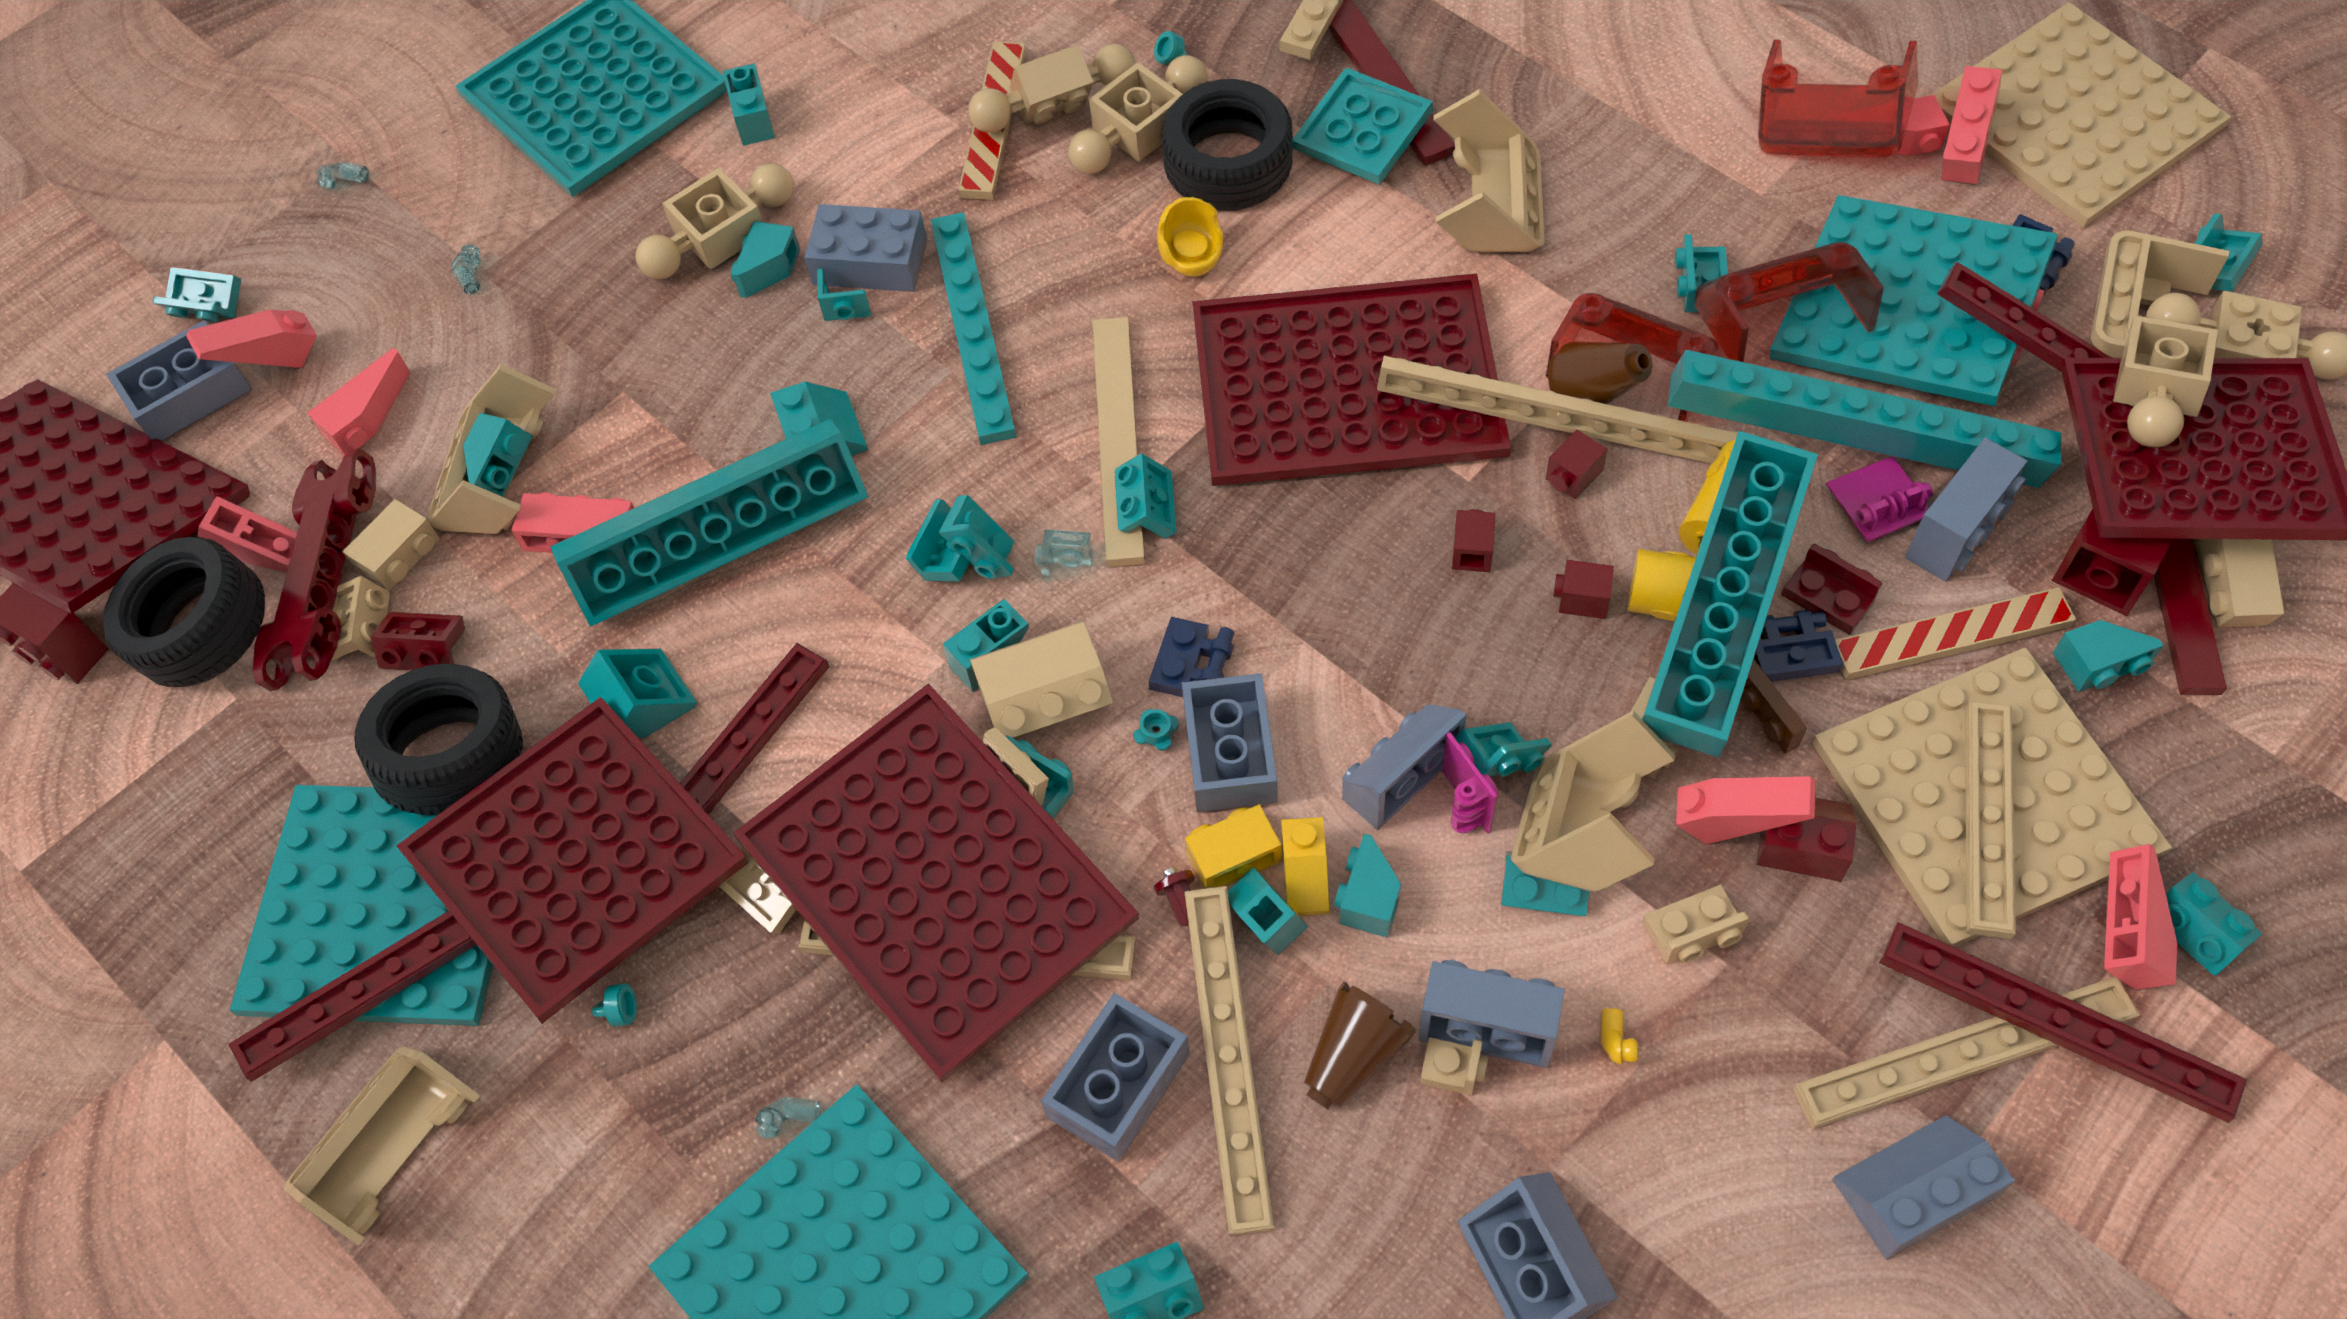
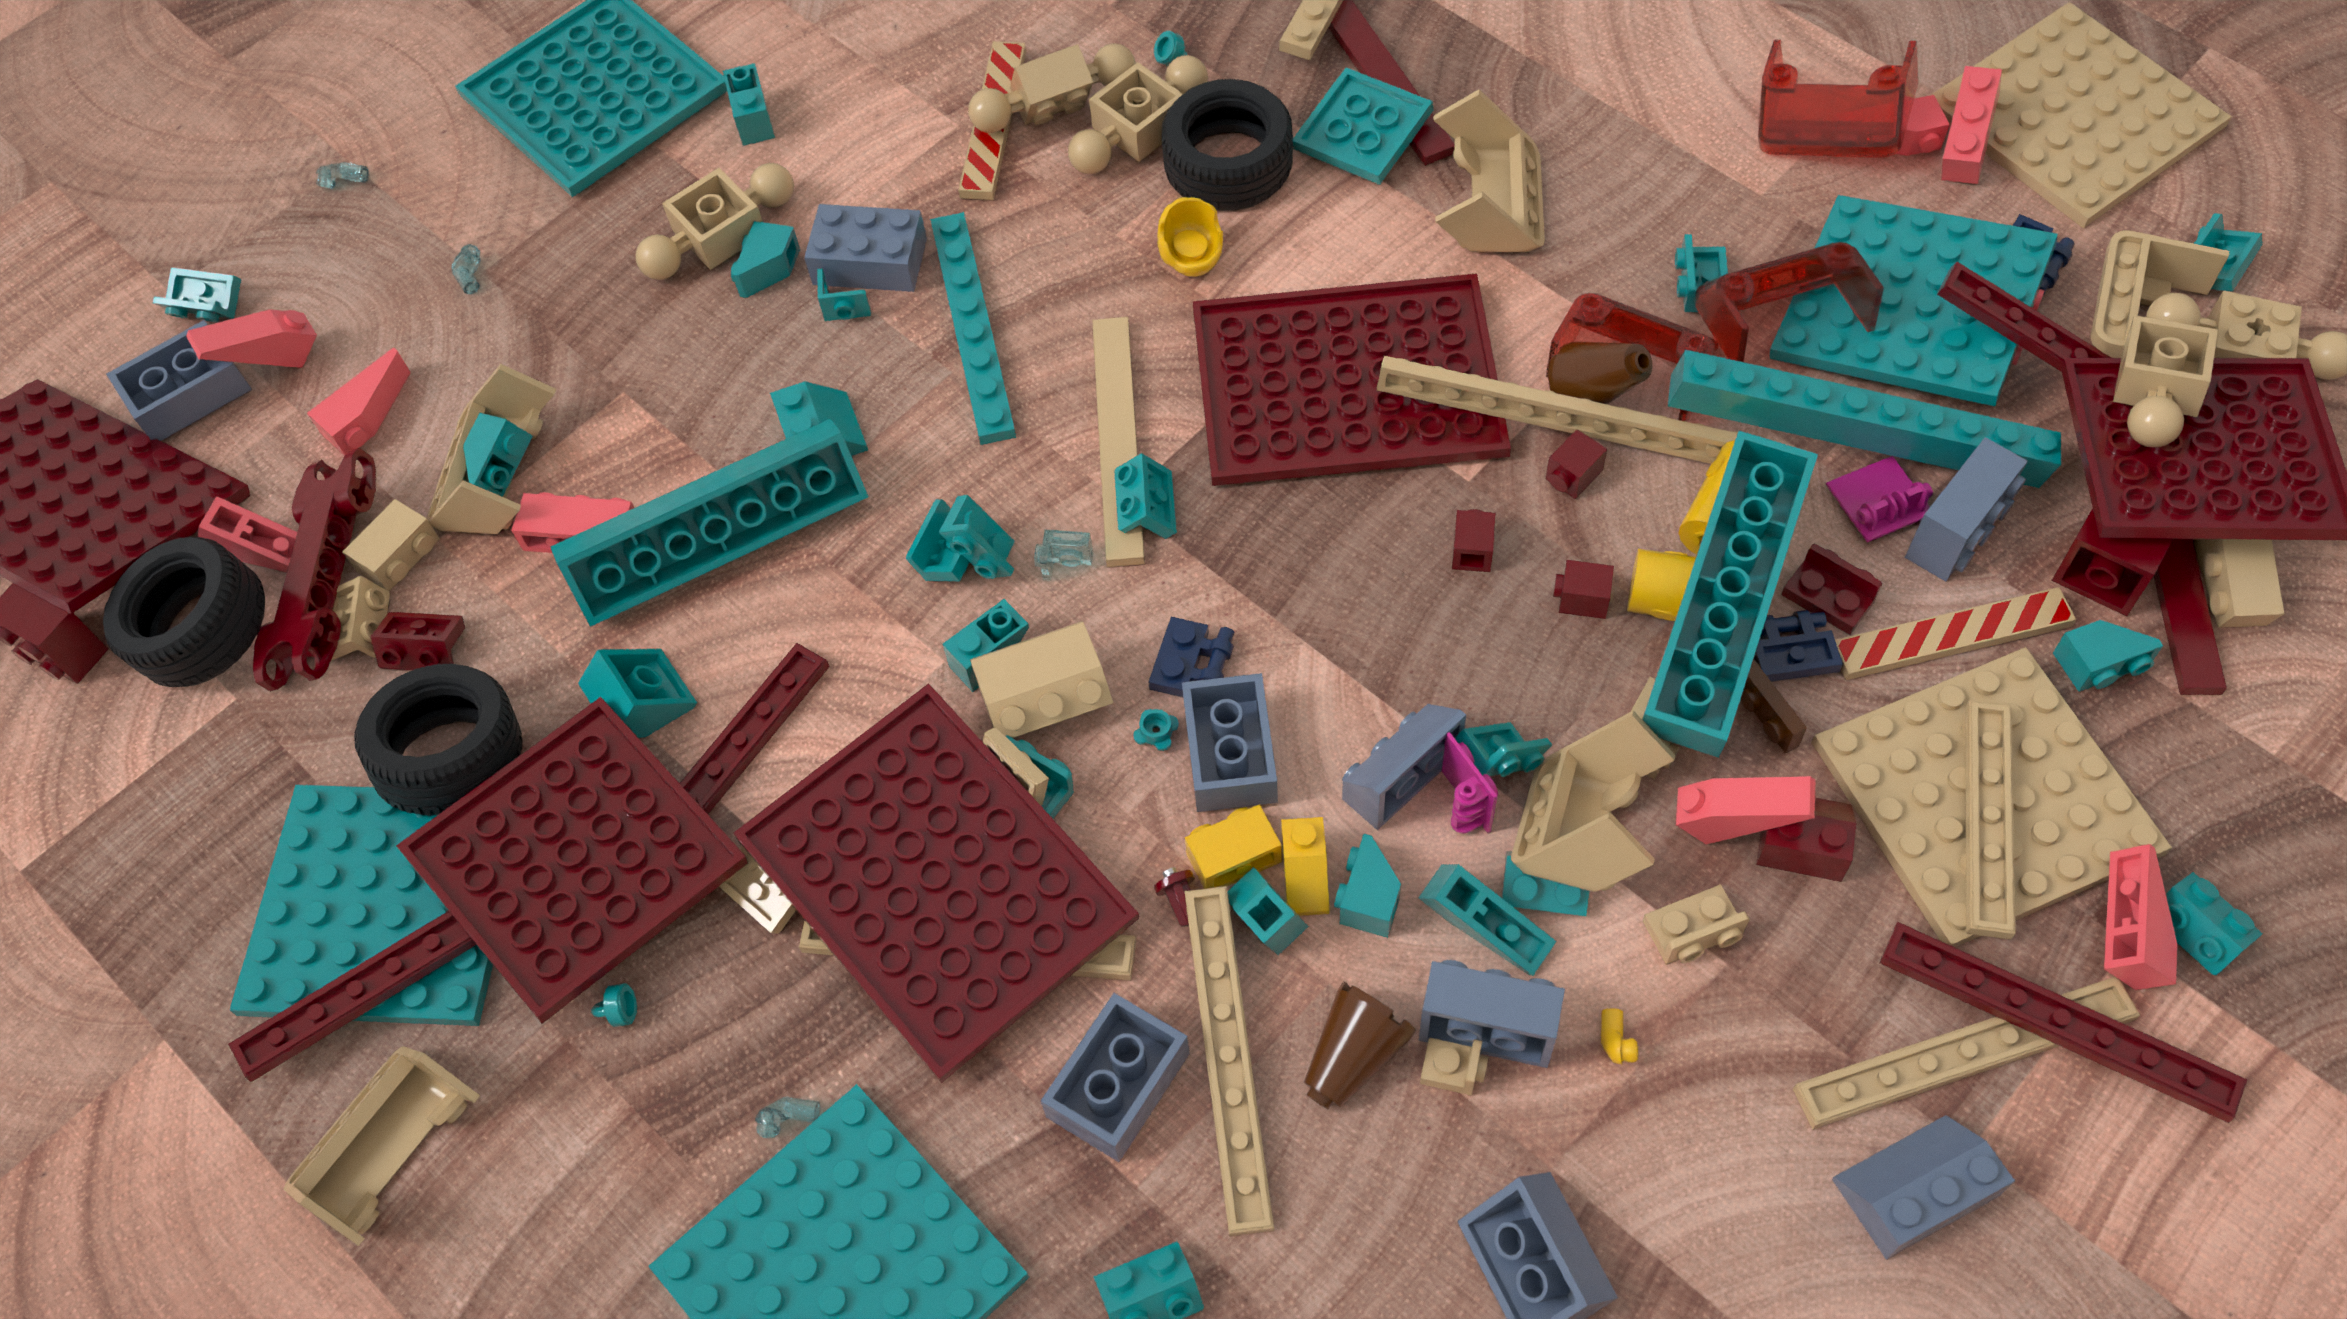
none -> teal slope [1418,864,1557,976]

